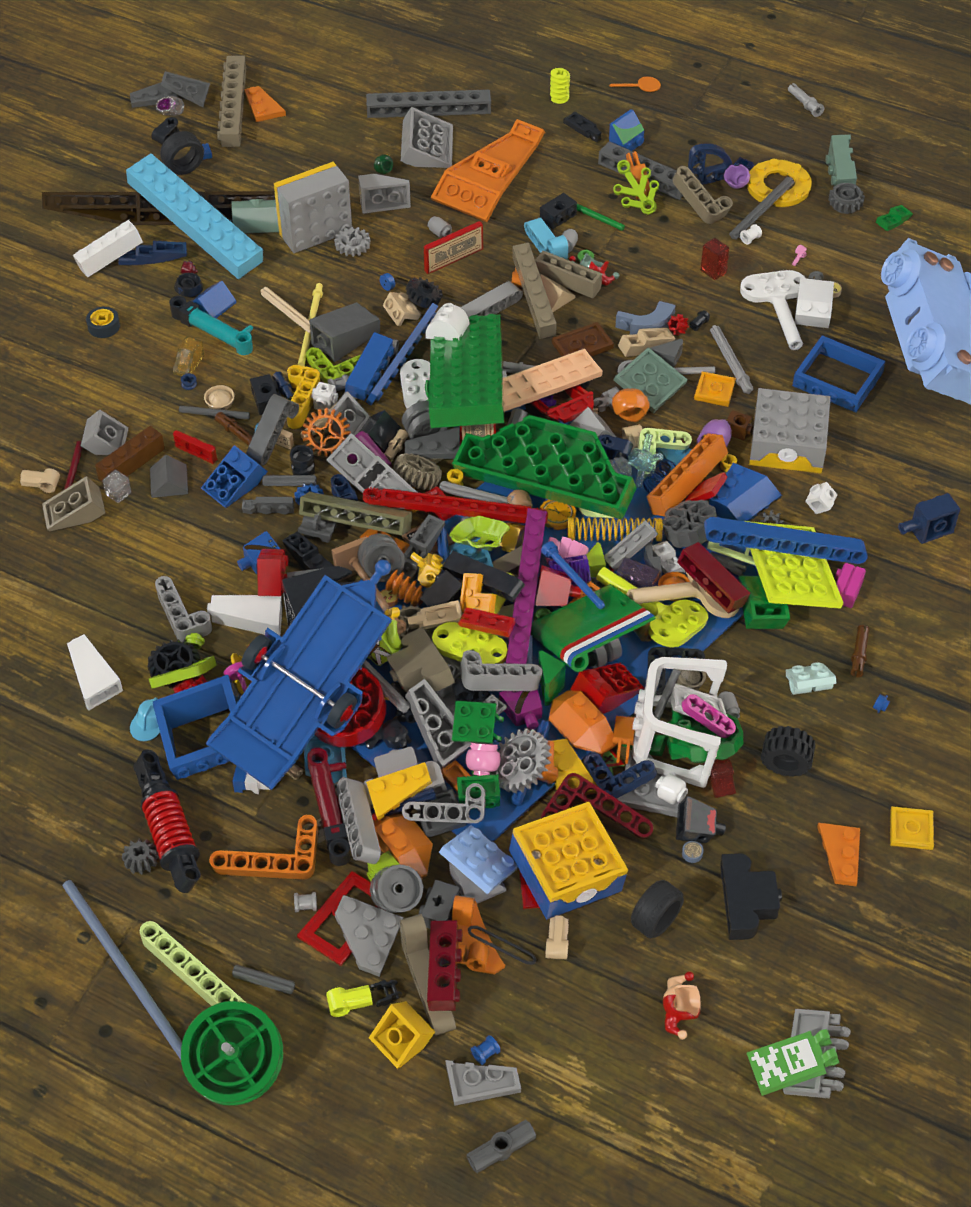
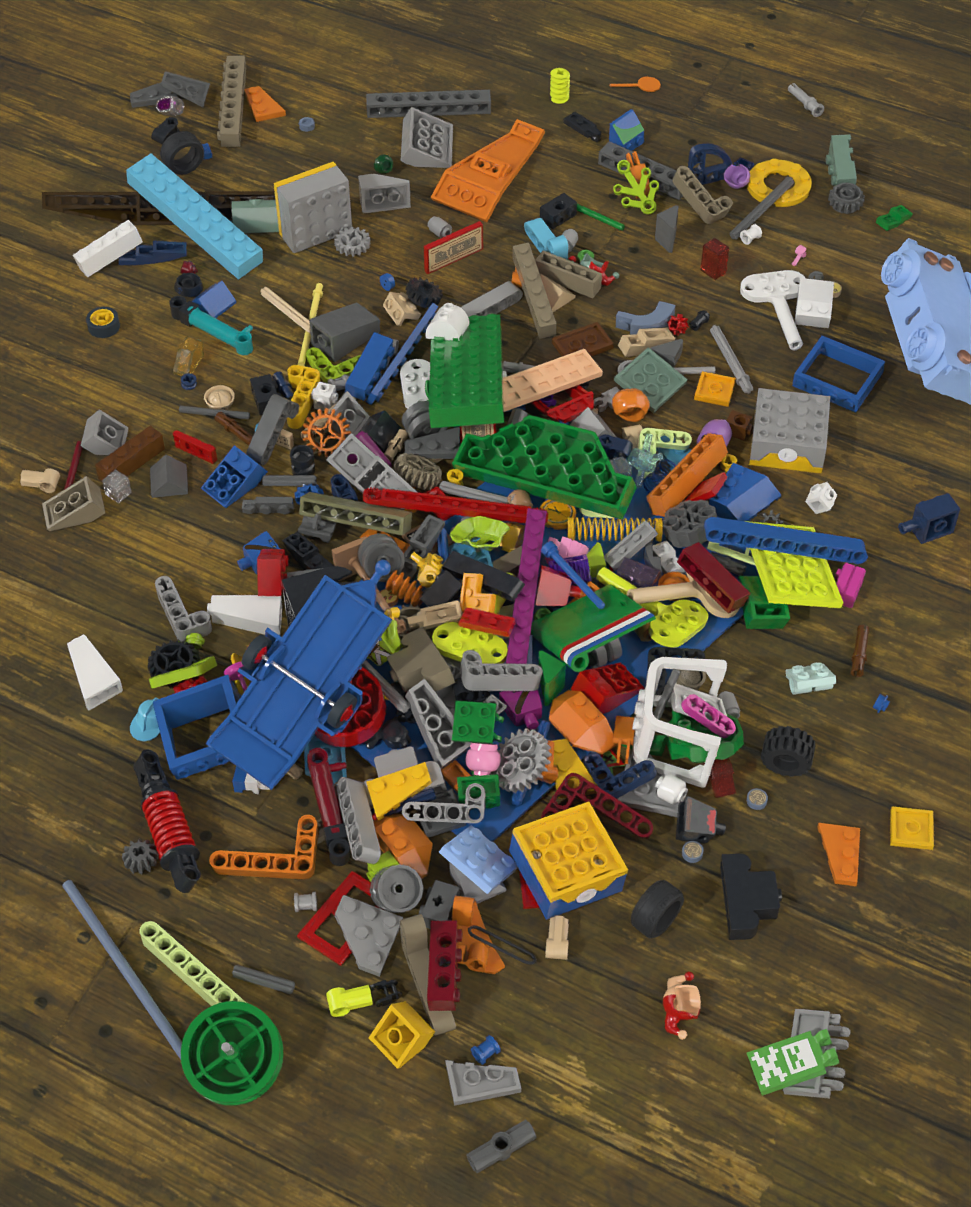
none -> sand blue tile [299,117,315,132]
none -> dark grey slope [655,205,679,253]
none -> tile [746,789,768,810]

